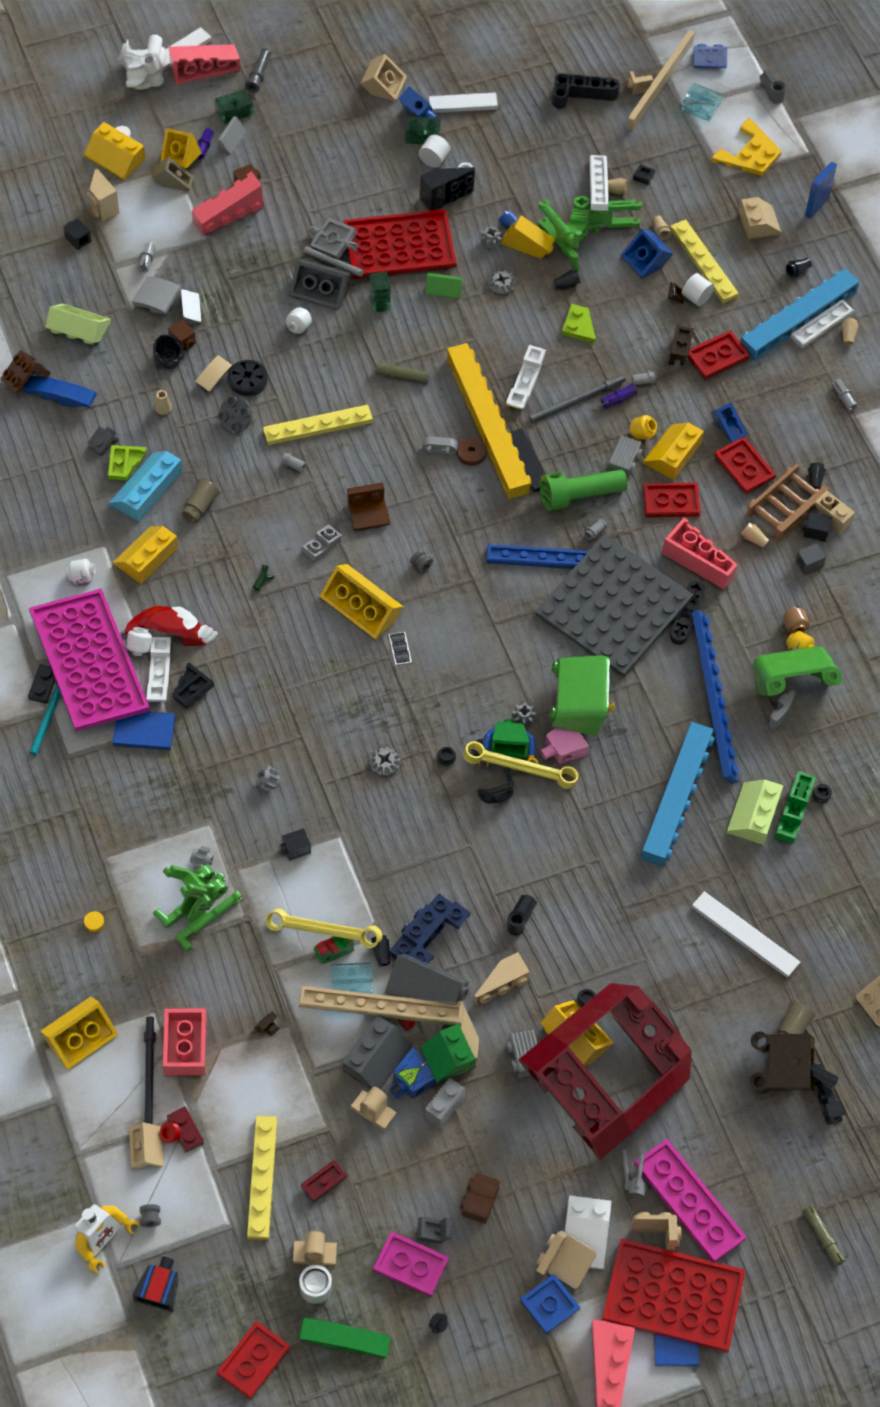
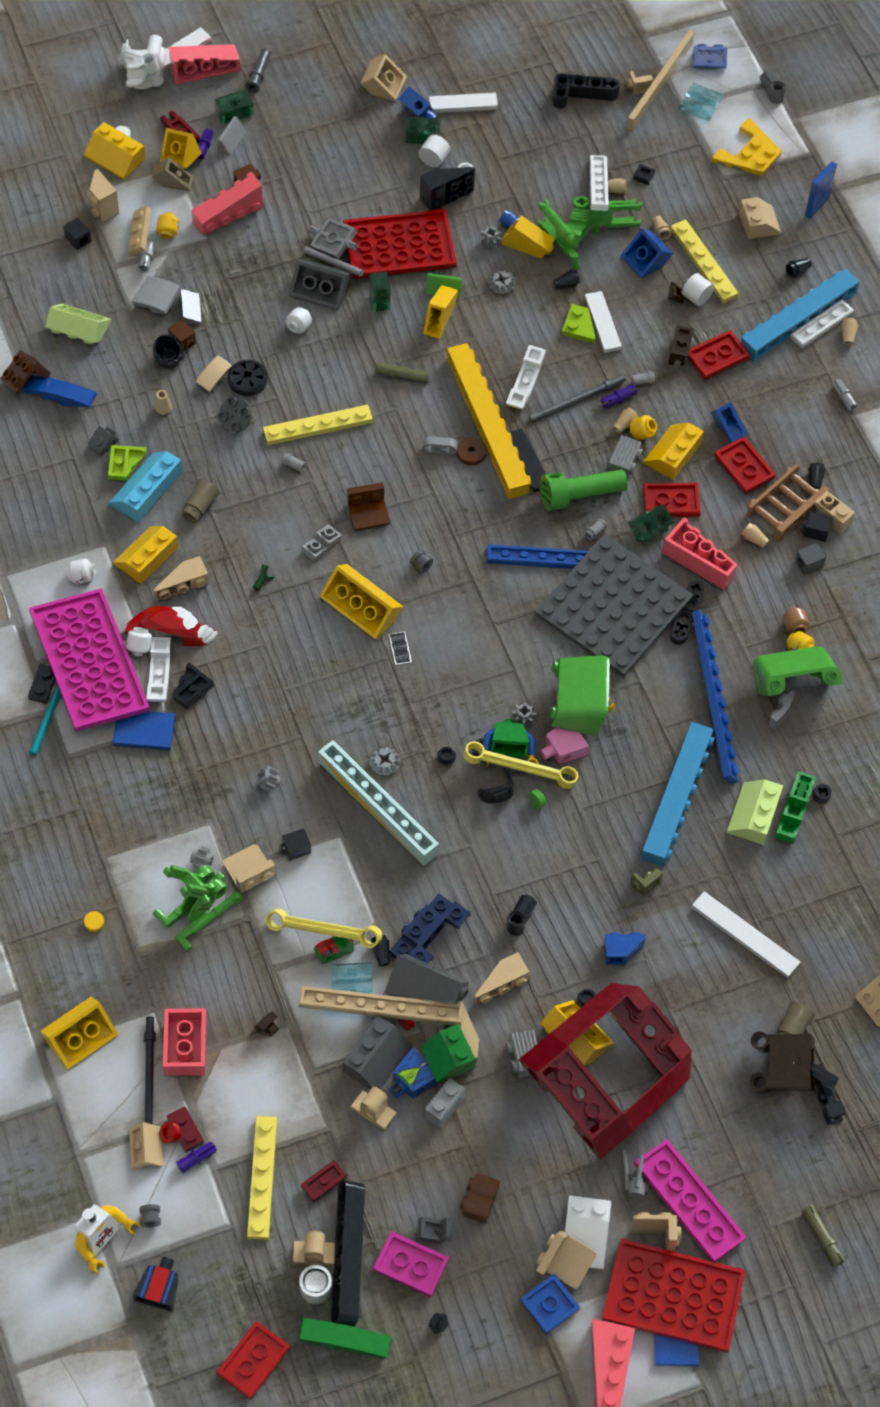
none -> tan plate [128,206,151,256]
none -> tan slope [154,556,209,601]
none -> yellow head [156,212,180,239]
none -> dark red hinge [160,110,200,142]
none -> dark purple axle [176,1142,217,1174]
none -> tan bracket [223,844,276,893]
none -> light aqua brick [318,740,439,866]
none -> black beam [331,1180,365,1327]
none -> yellow slope [423,285,458,339]
none -> bright green tile [528,789,546,810]
none -> white tile [585,291,622,353]
none -> blue slope [604,932,646,965]
none -> tan cone [613,408,638,434]
none -> clear green brick [628,504,674,542]
none -> olive bracket [631,868,663,896]

